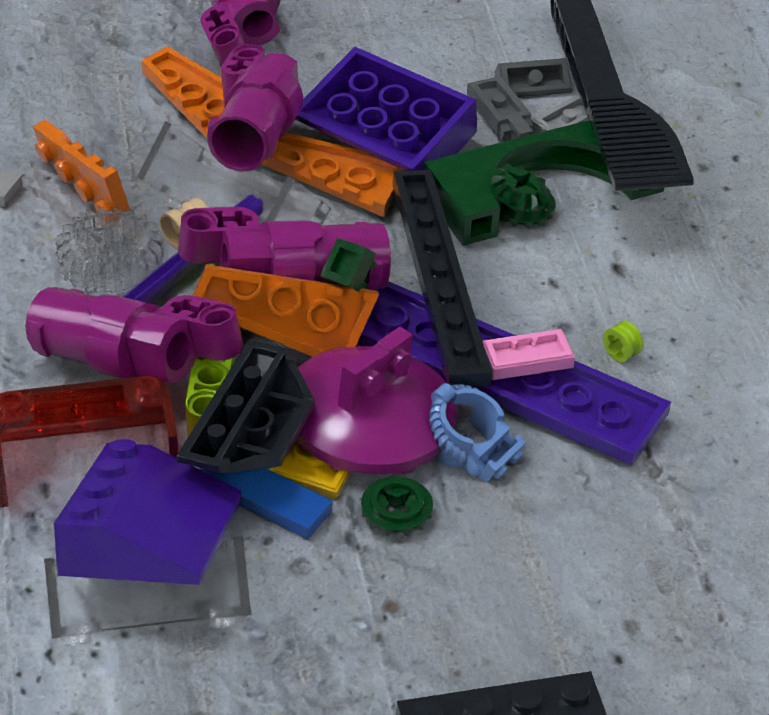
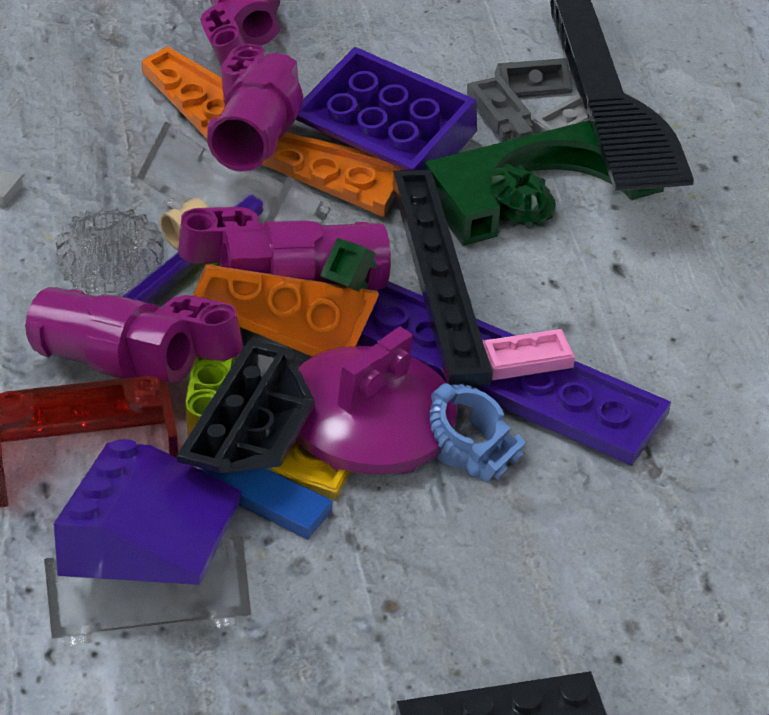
orange wing [33,119,135,232] -> none
dark green gear [361,477,433,536] -> none
lime bush [602,320,644,363] -> none

